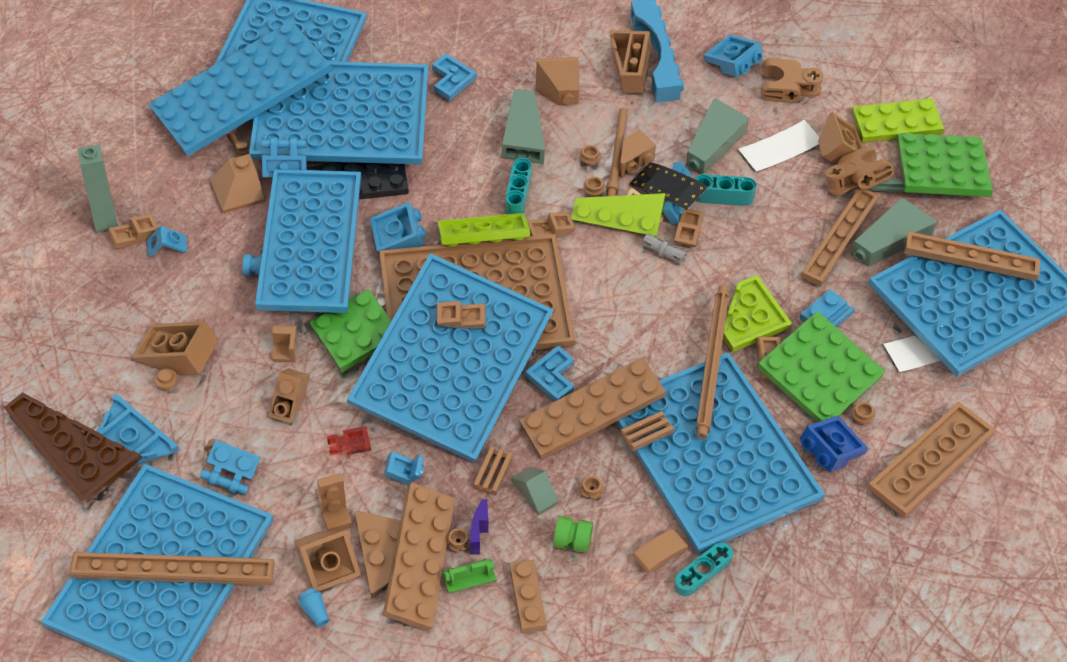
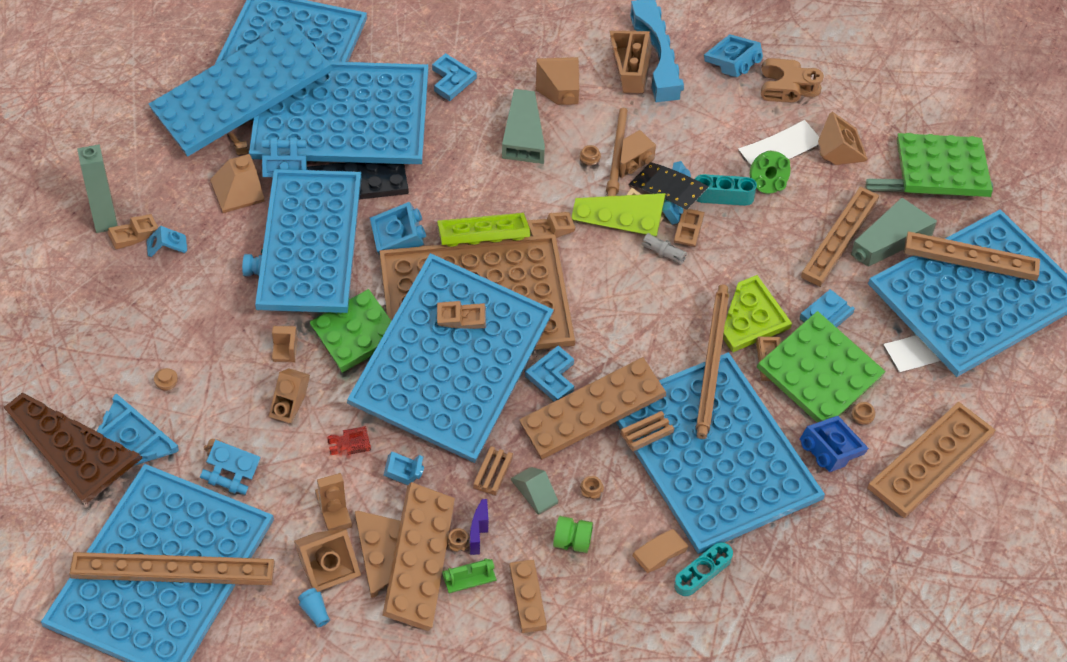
medium nougat slope [132,321,219,375] -> none
teal beam [505,158,532,214] -> none
medium nougat plate [583,176,605,197] -> none
sand green slope [686,98,749,174] -> none
medium nougat piece [825,146,894,195] -> none
lime plate [851,98,944,143] -> none
none -> bright green plate [750,150,791,193]

